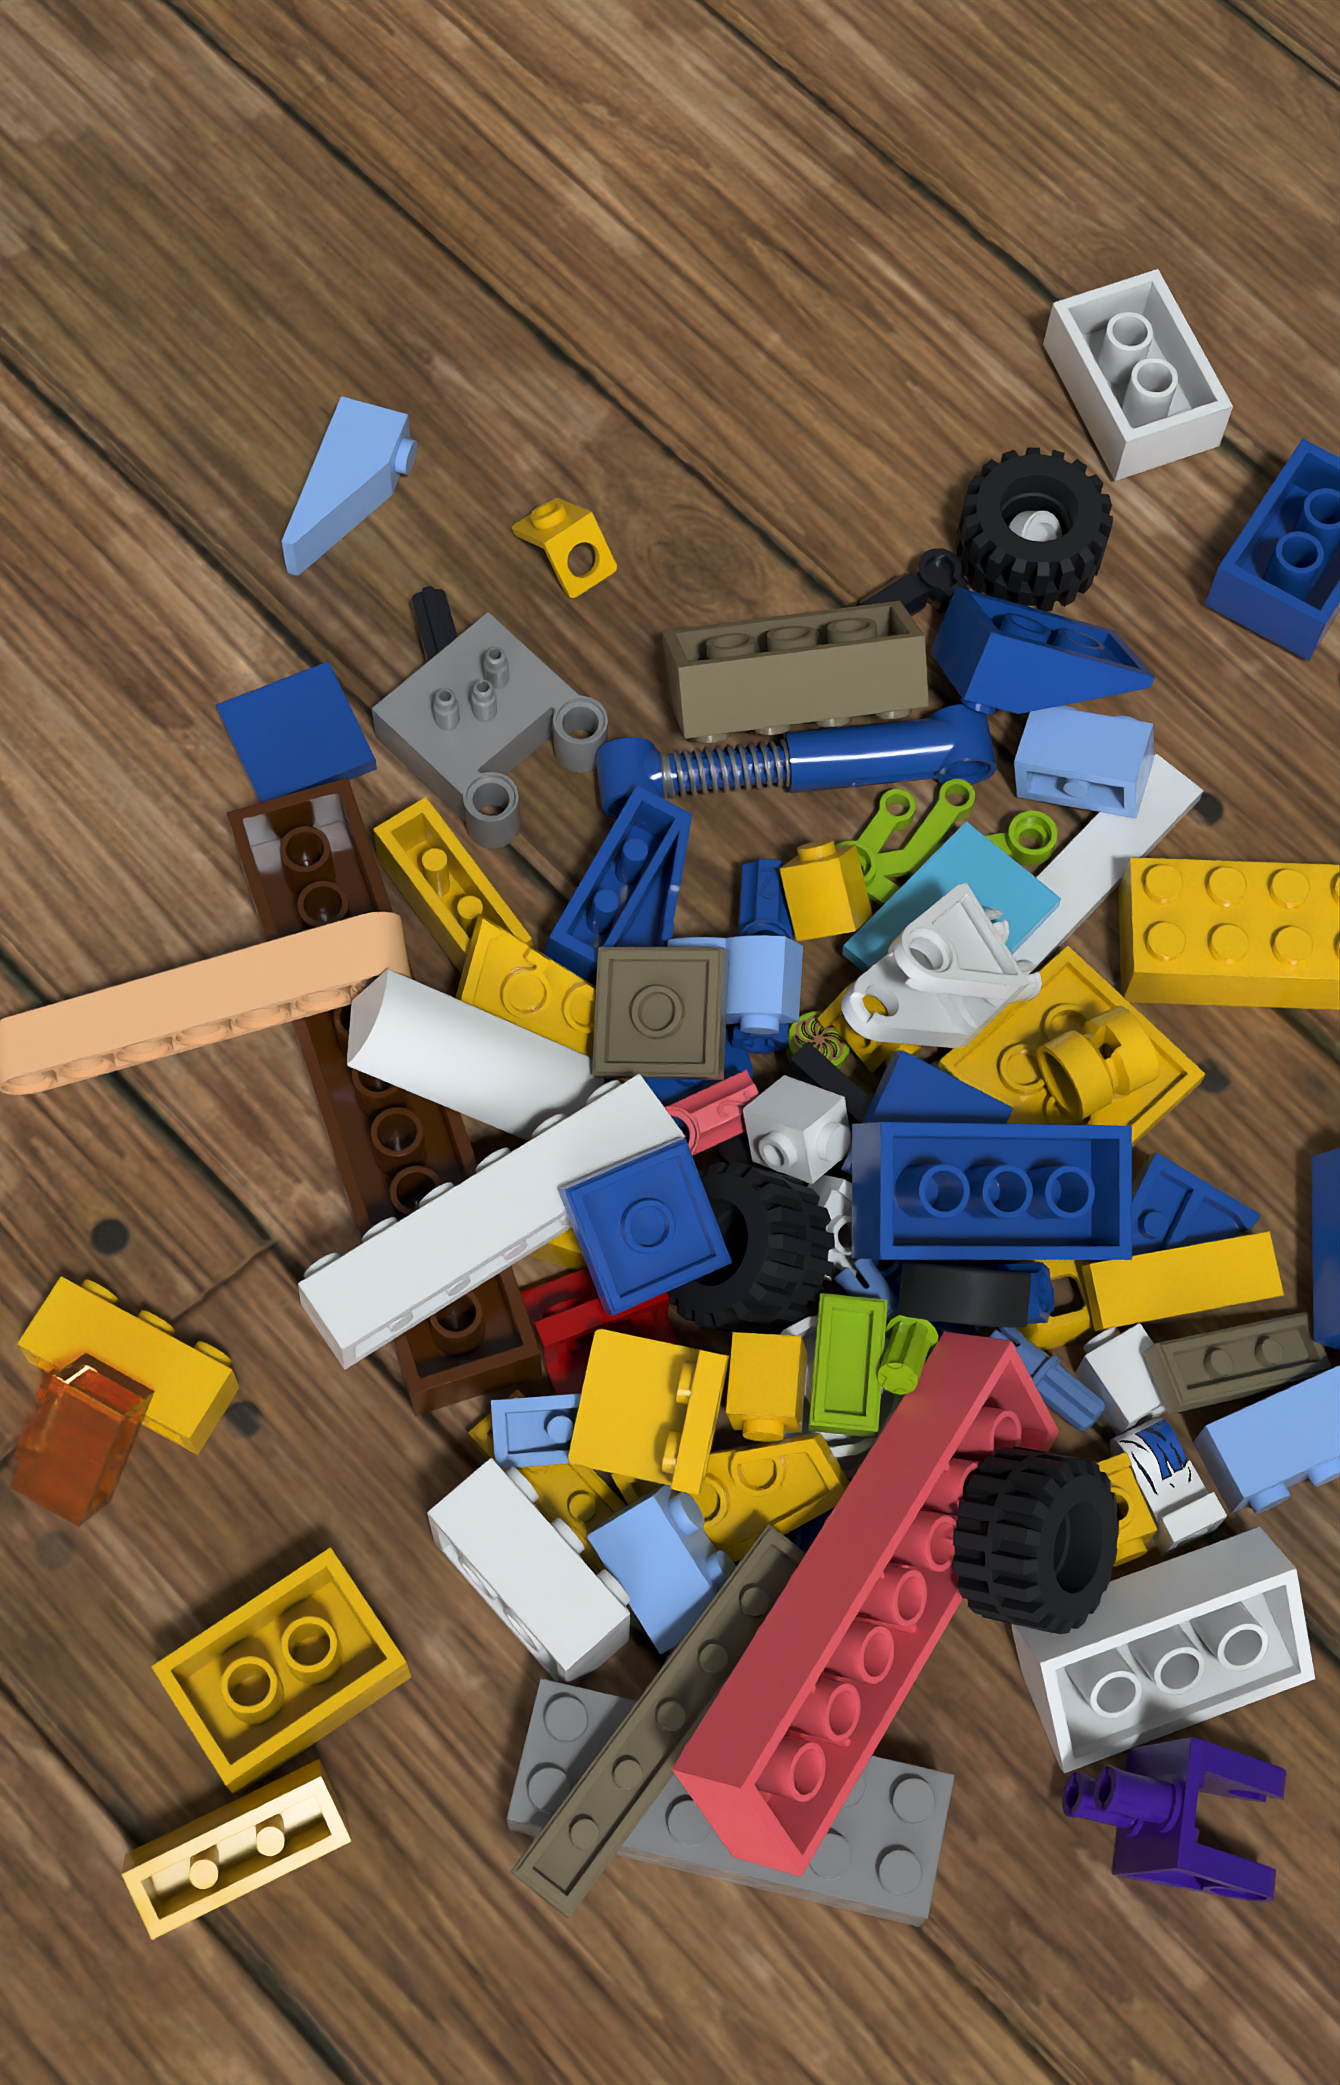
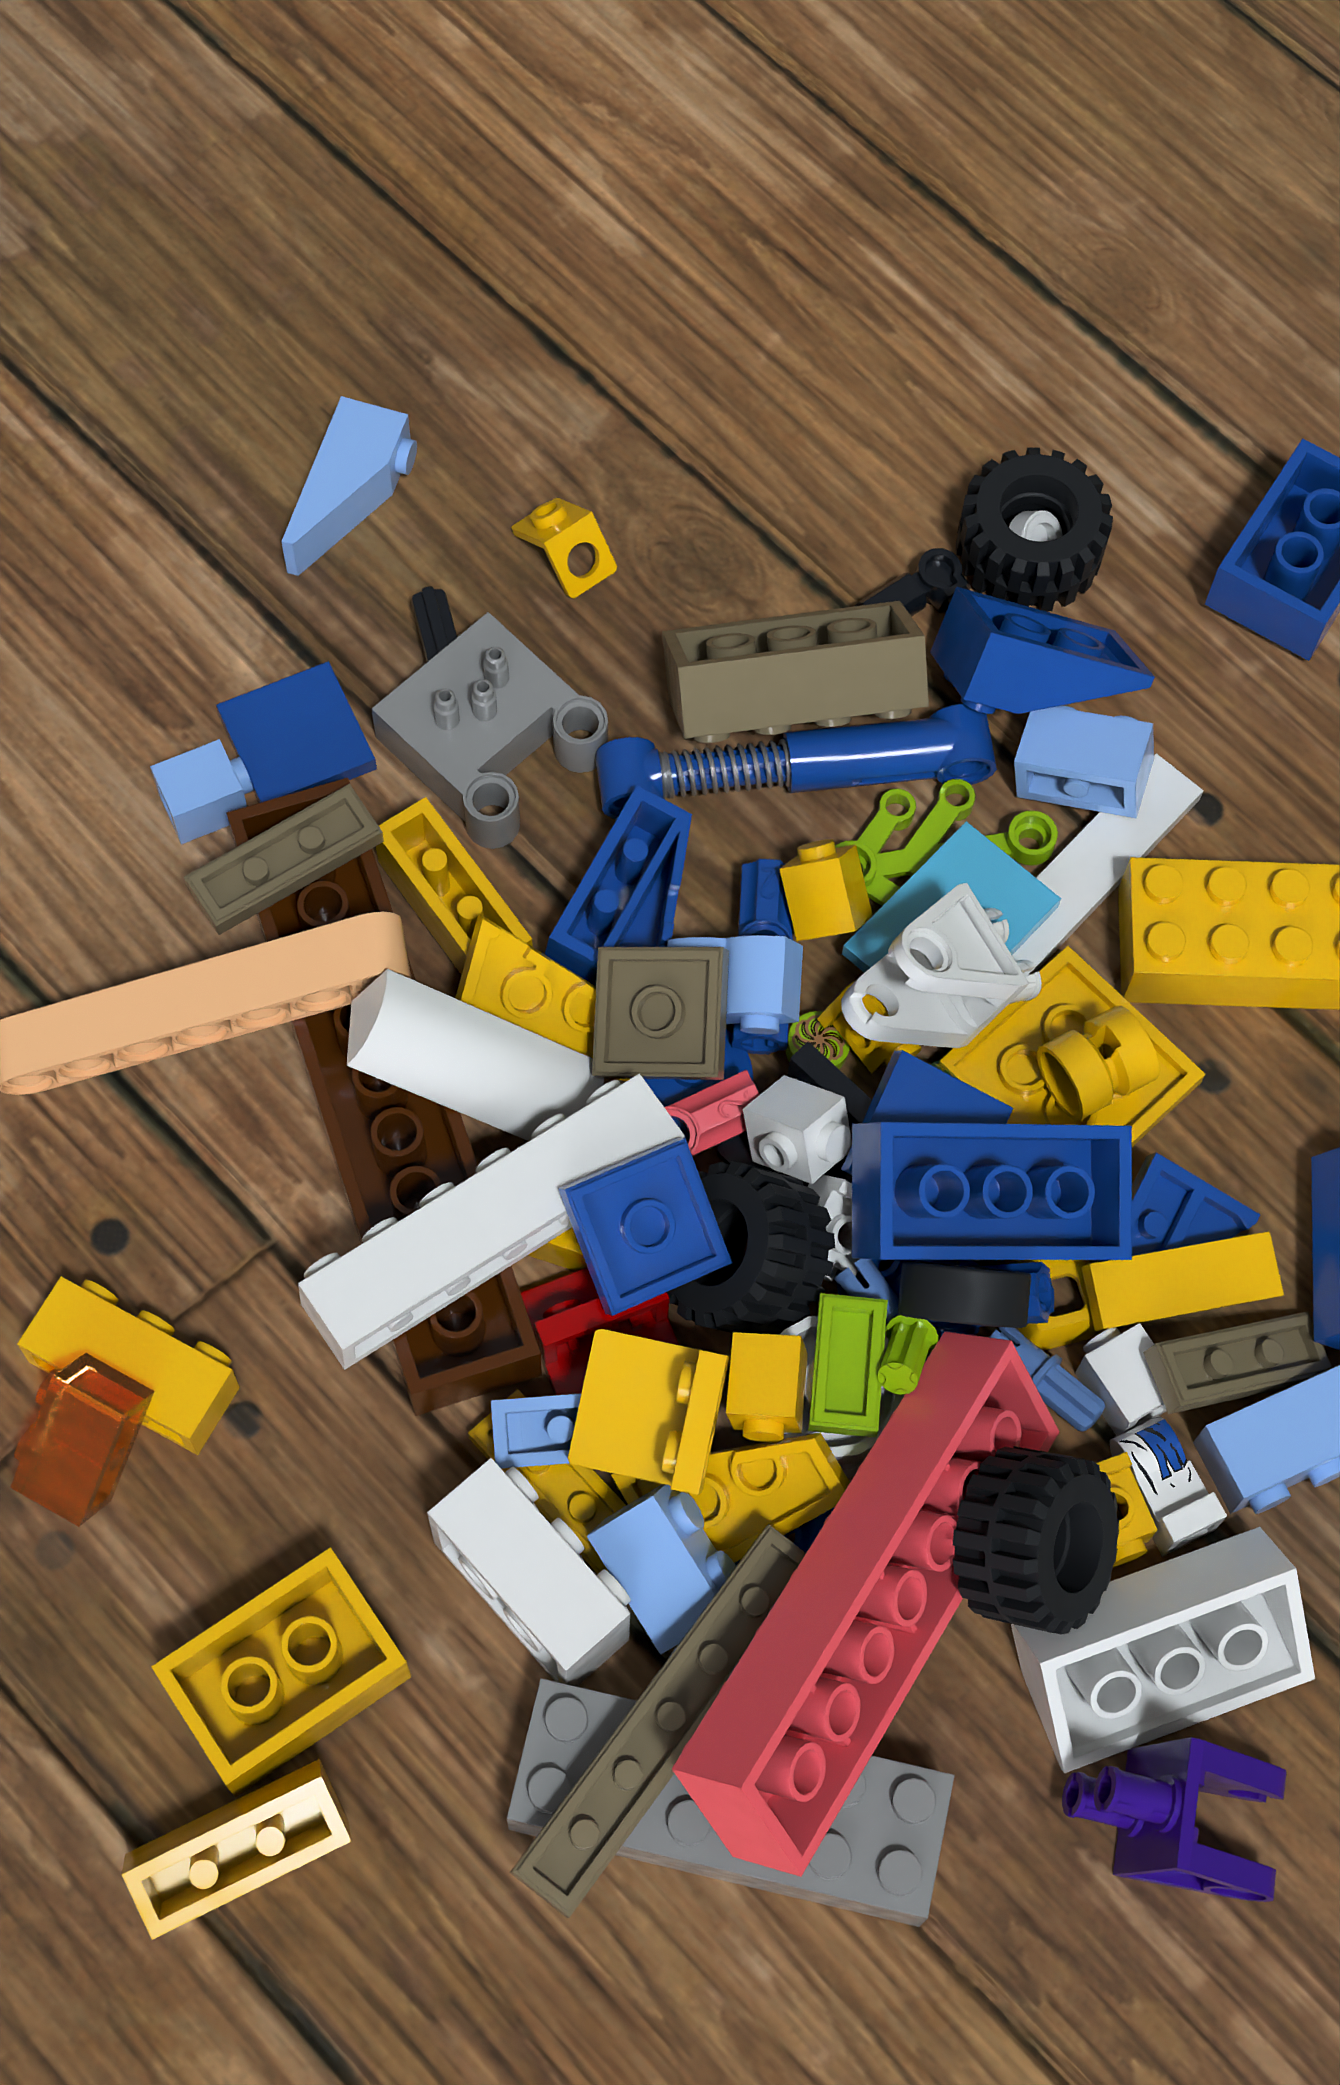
white brick [1043,269,1233,481] -> none
none -> light blue brick [150,739,254,845]
none -> dark tan tile [184,784,384,935]

